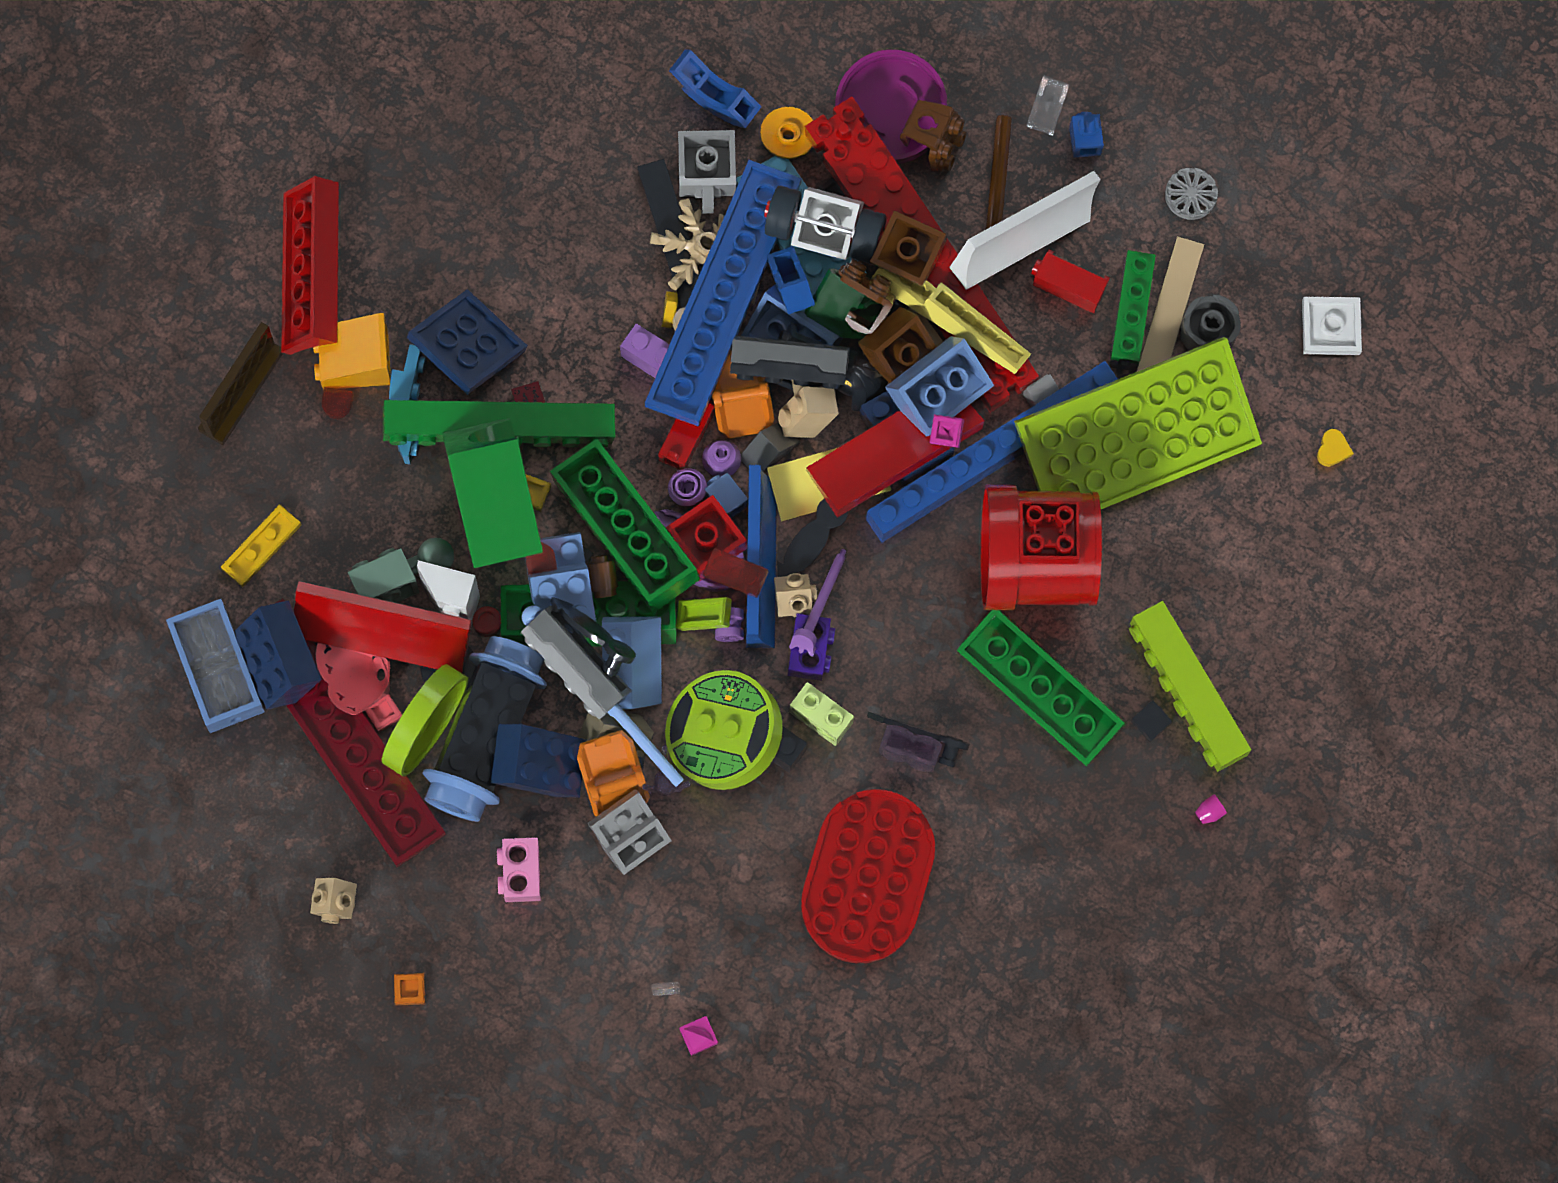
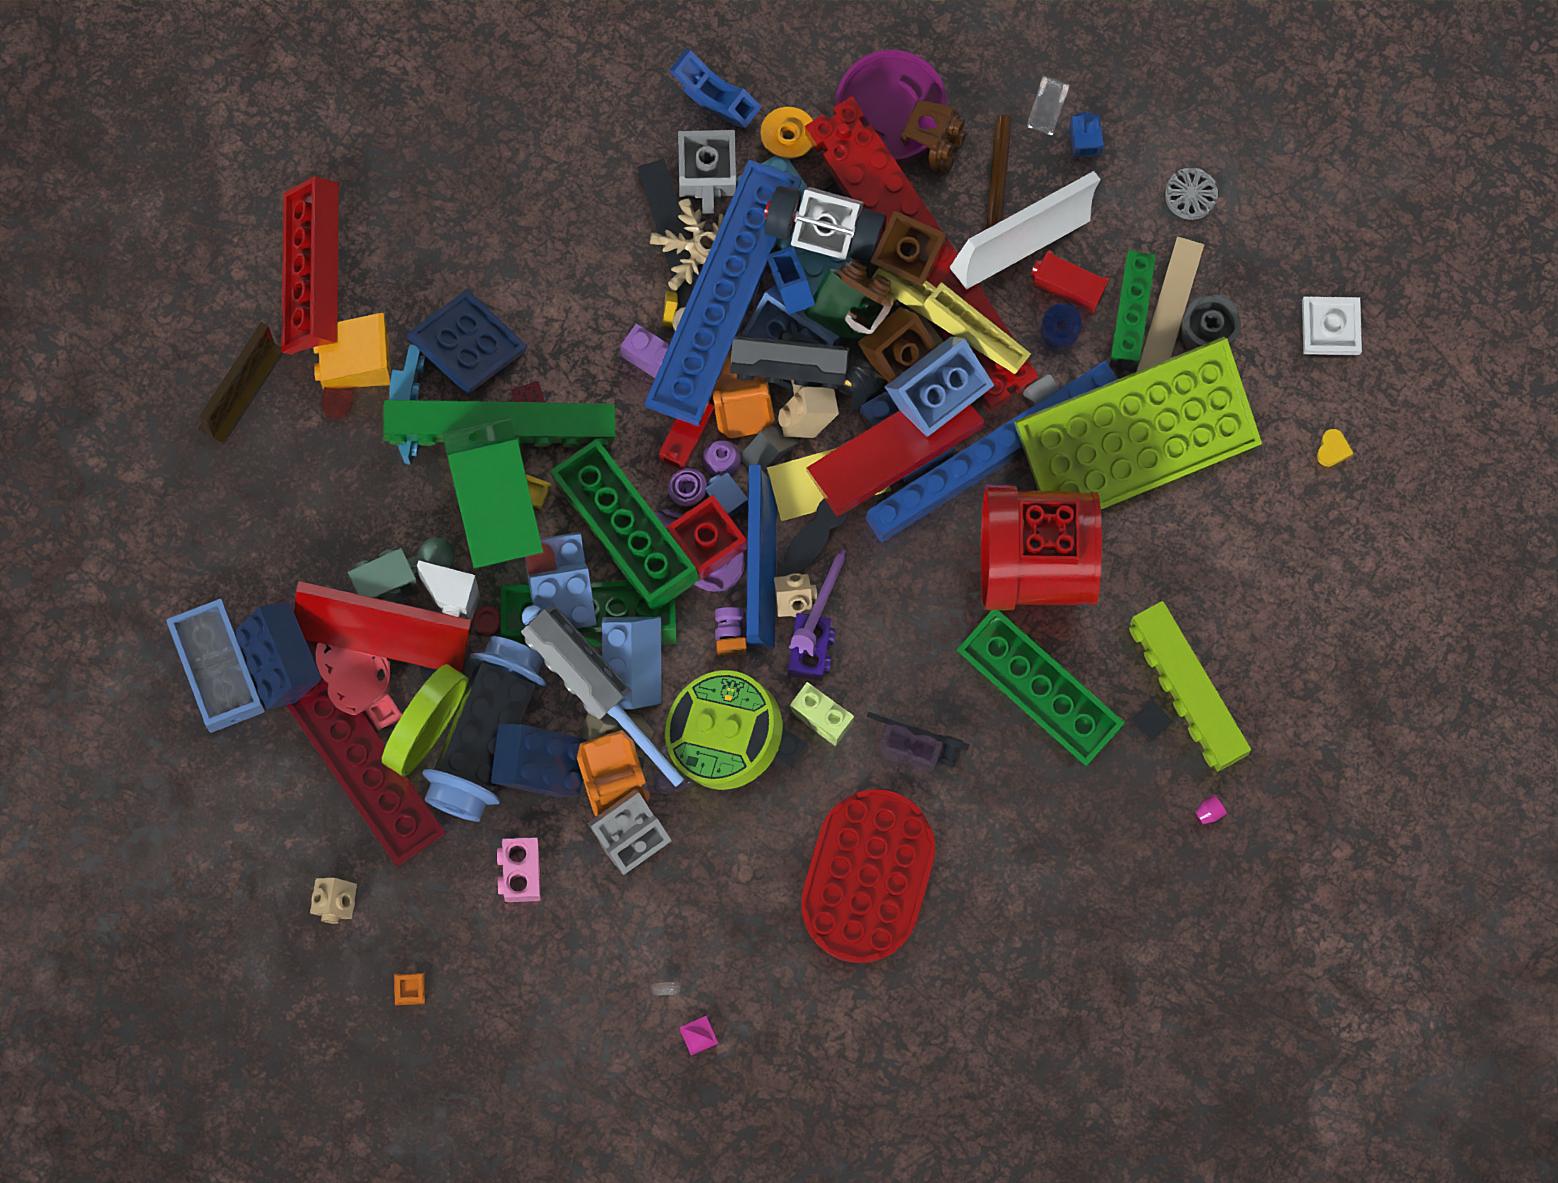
yellow tile [221,504,302,587] -> none
black brick [550,597,636,676] -> none
reddish brown brick [586,555,619,598] -> none
lime tile [676,597,732,631] -> none
clear red plate [703,548,769,598] -> none
dark pink tile [930,414,964,448] -> none
none -> orange tile [716,637,746,657]
none -> clear blue wheel [1041,304,1082,348]

